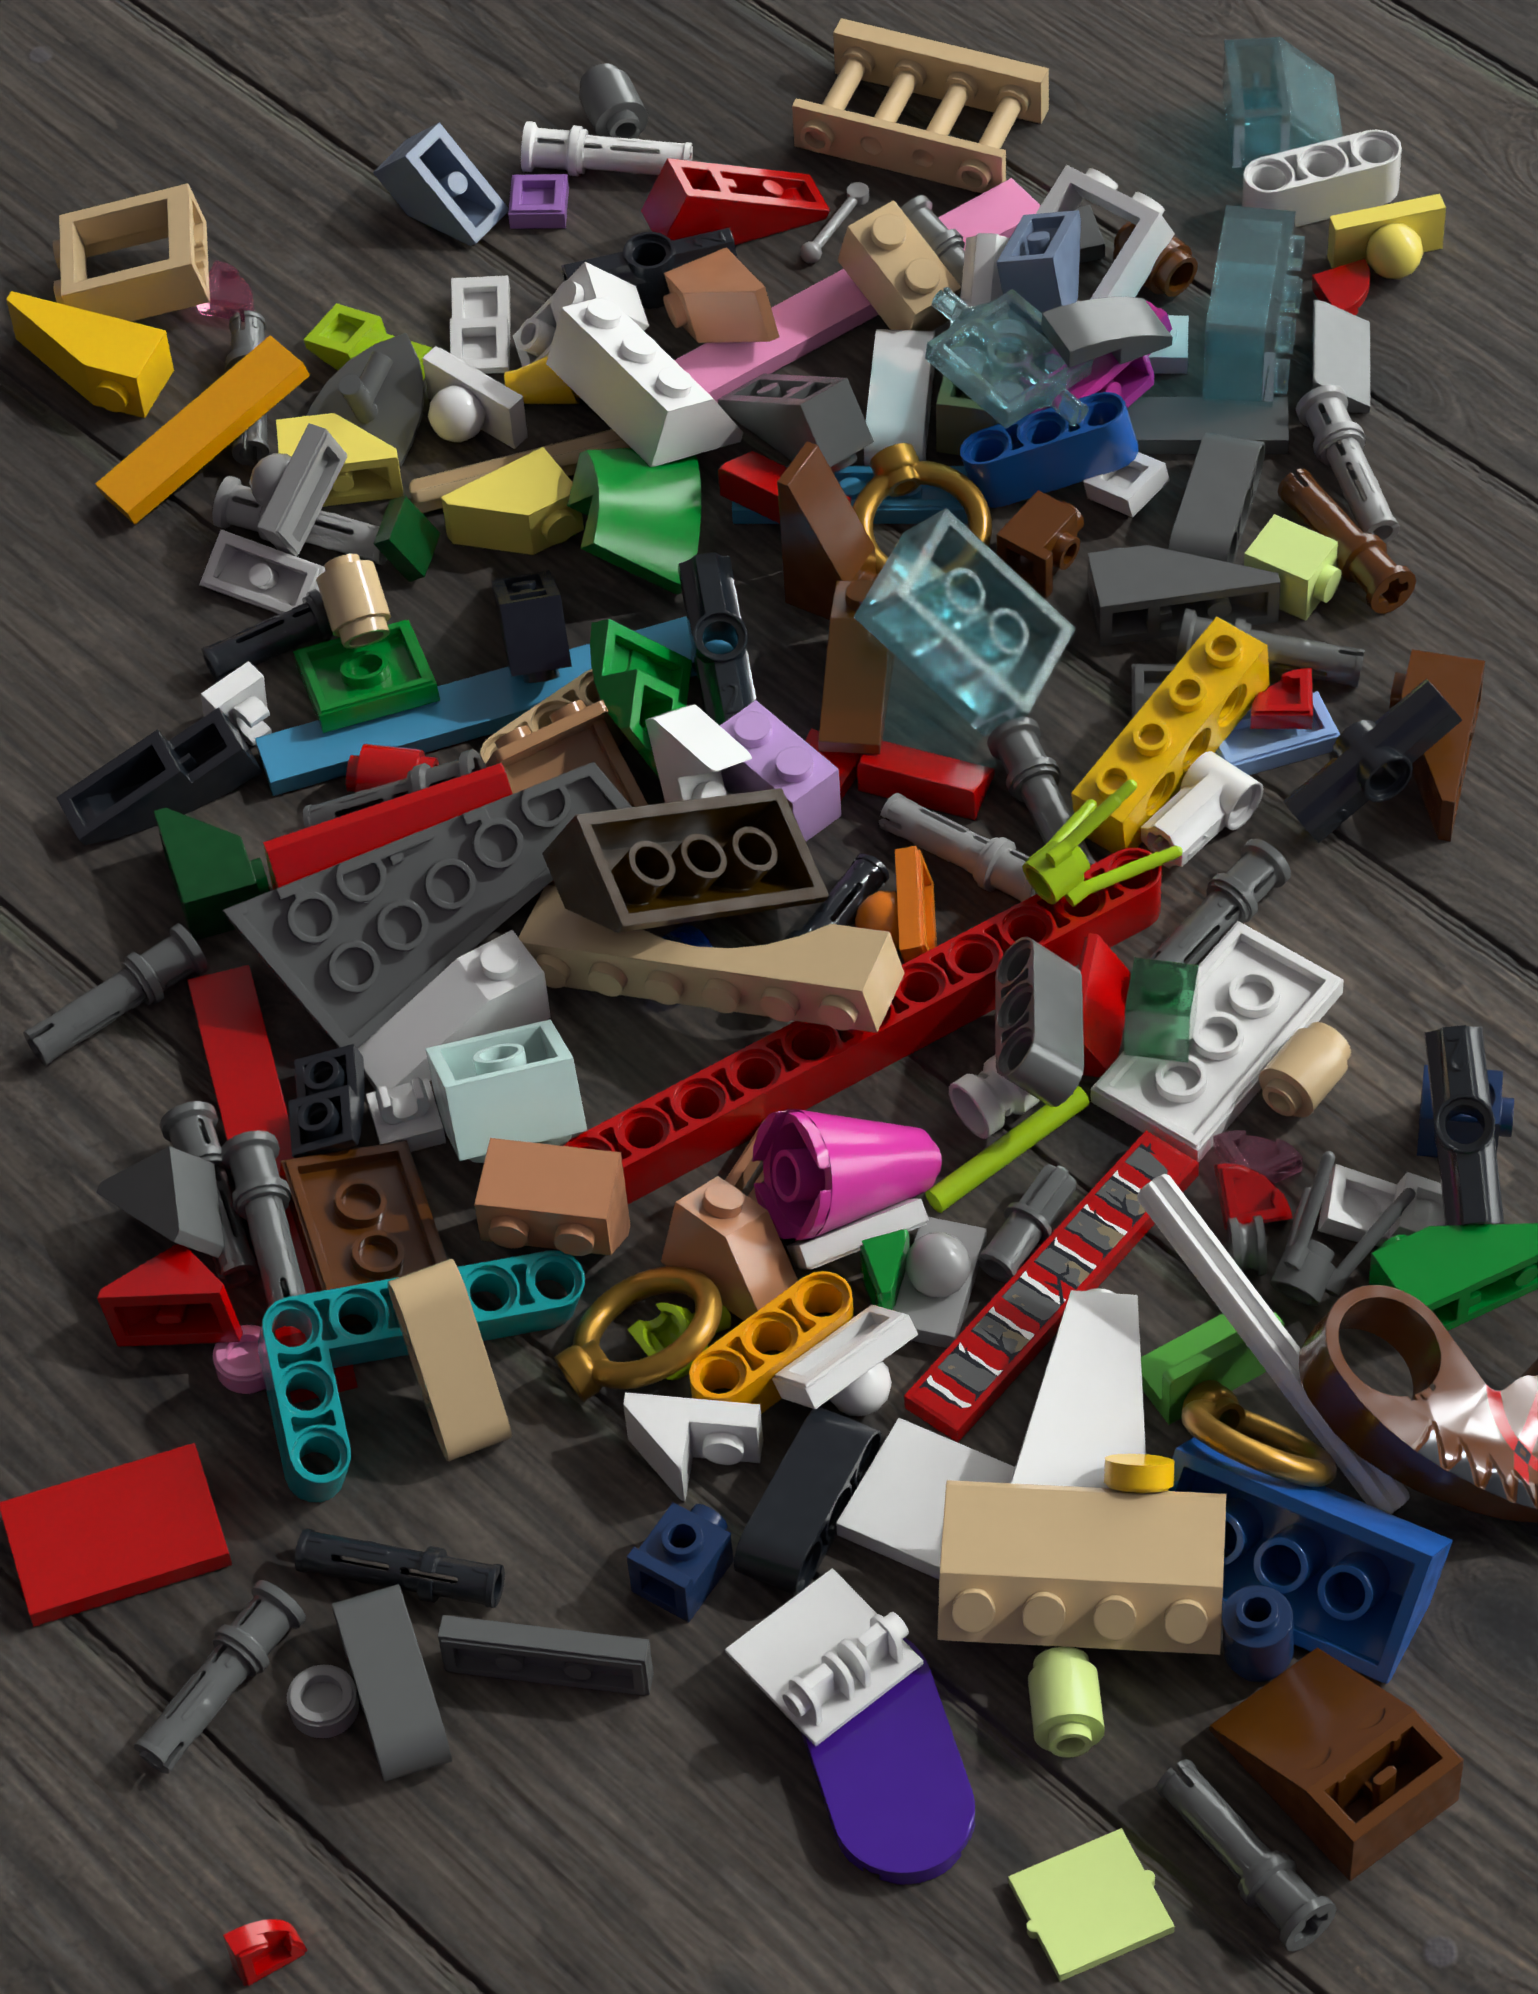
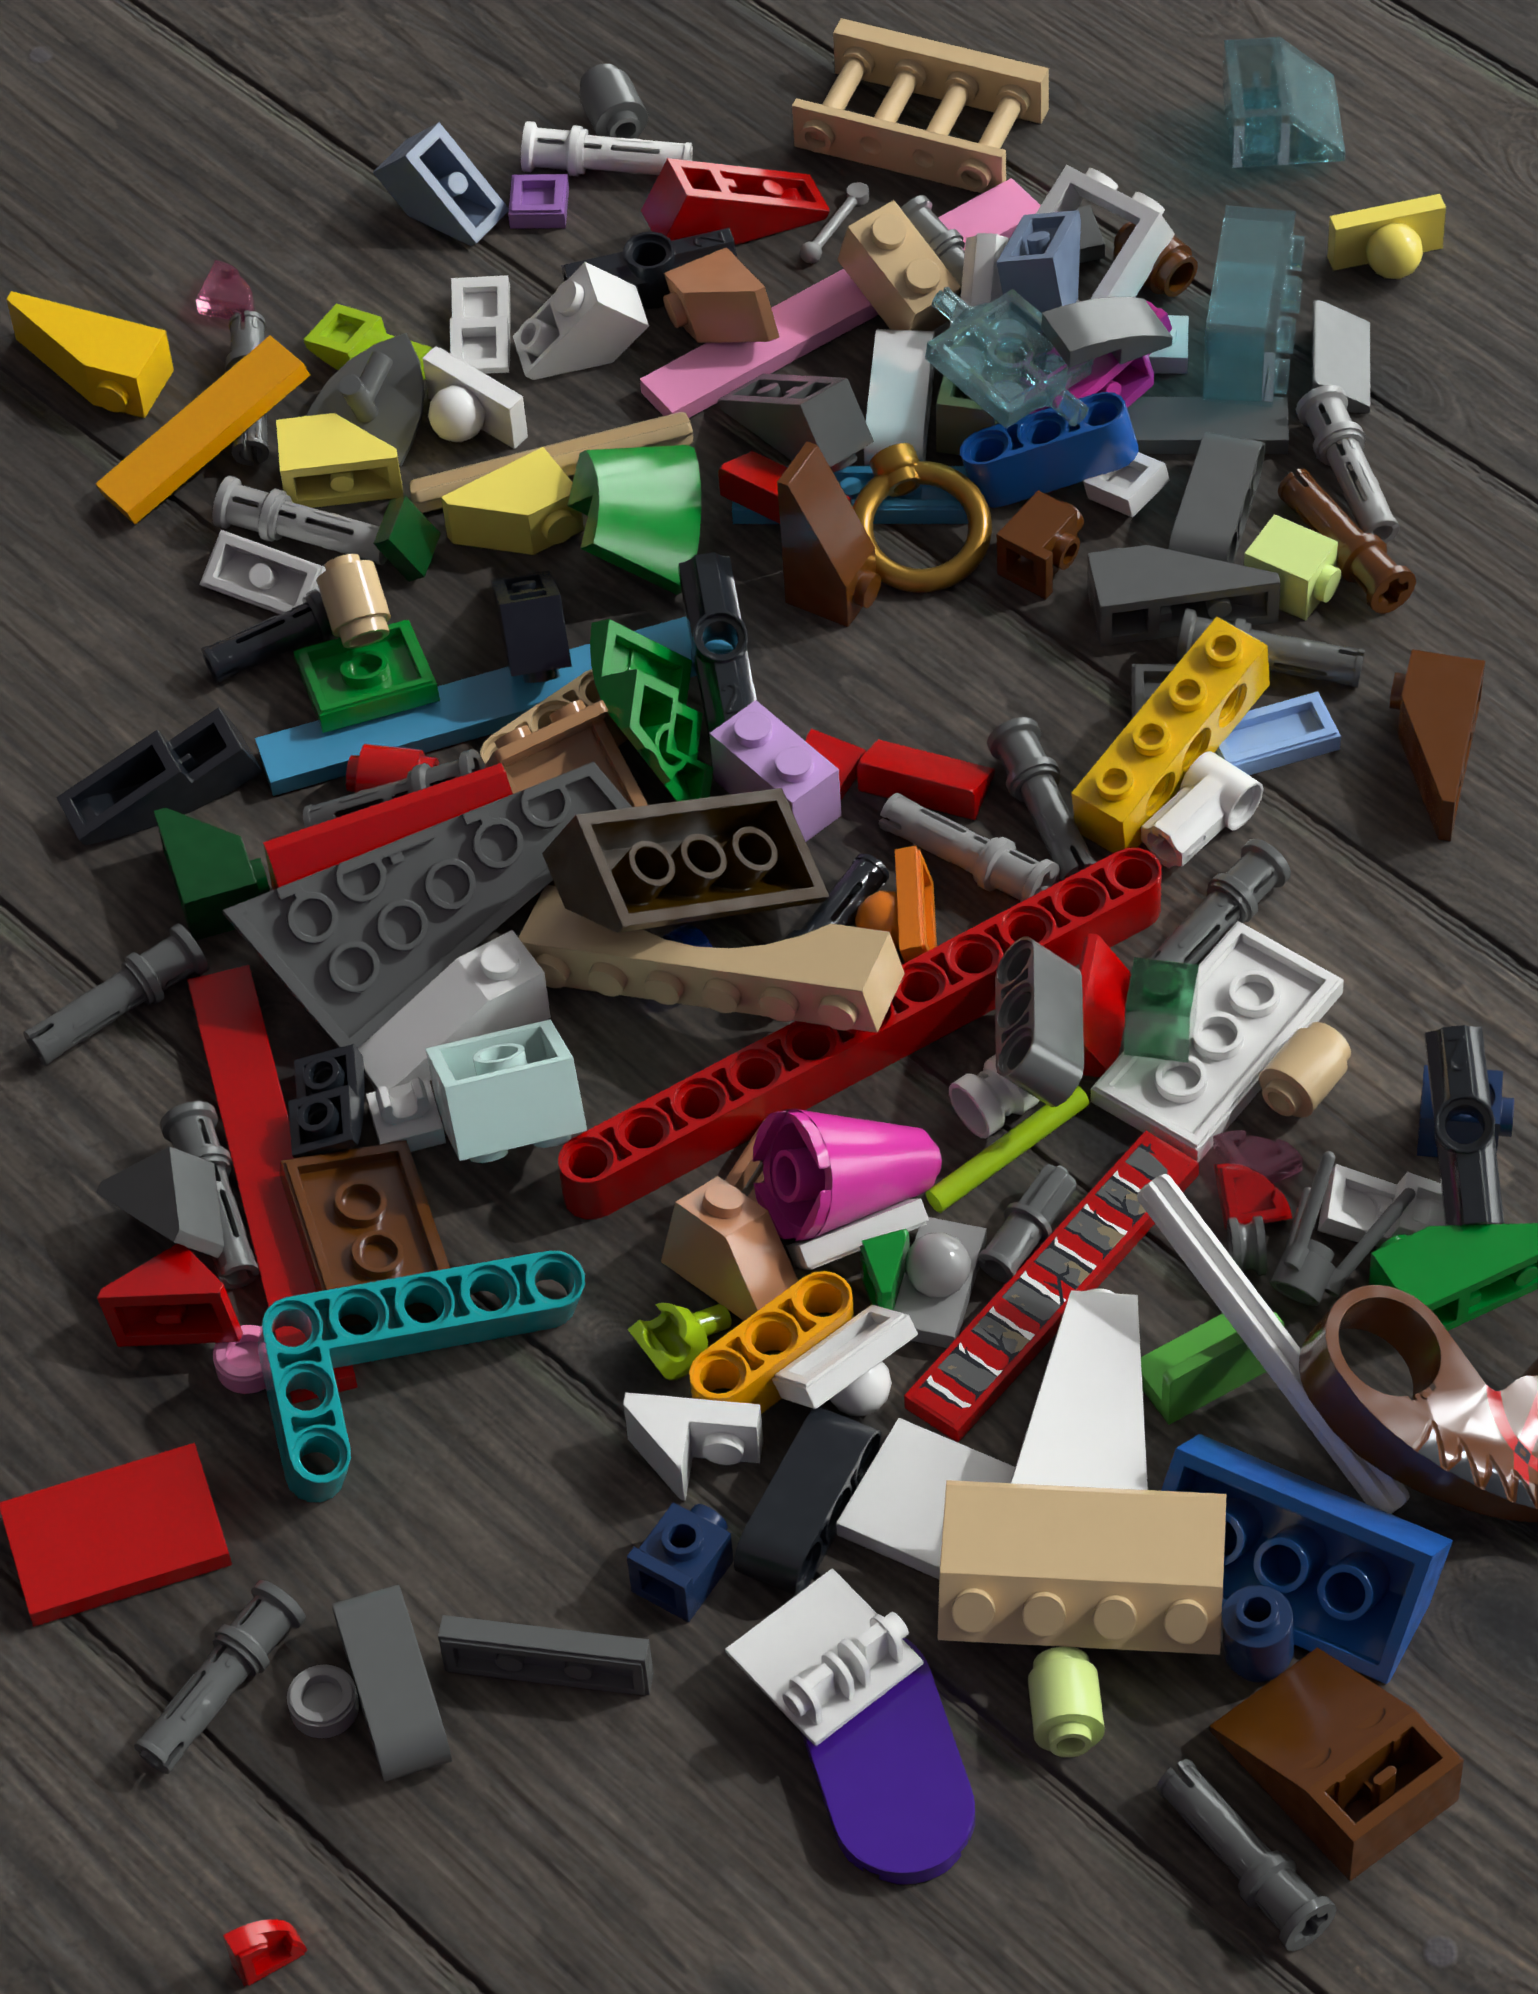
tan window [53,183,210,322] -> none
white tile [201,661,272,746] -> none
dark grey pin [220,1130,306,1309] -> none
light grey tile [249,423,347,557] -> none
black pin [295,1529,505,1608] -> none
tan beam [387,1259,512,1461] -> none
nougat slope [474,1138,630,1256] -> none
yellow cone [504,356,580,404] -> none
white slope [546,296,743,467] -> none
pearl gold piece [554,1266,722,1401] -> none
white slope [645,705,752,803] -> none
reddish brown slope [818,580,898,755] -> none
clear light blue brick [854,508,1076,736] -> none
yellowish green piece [1008,1828,1175,1982] -> none
lime plant [1022,779,1183,907] -> none
yellow tile [1104,1454,1175,1493] -> none
pearl gold piece [1181,1380,1337,1487] -> none
white beam [1242,129,1402,234] -> none
red tile [1250,668,1313,729] -> none
black piece [1283,679,1462,843] -> none
red tile [1312,258,1370,315] -> none

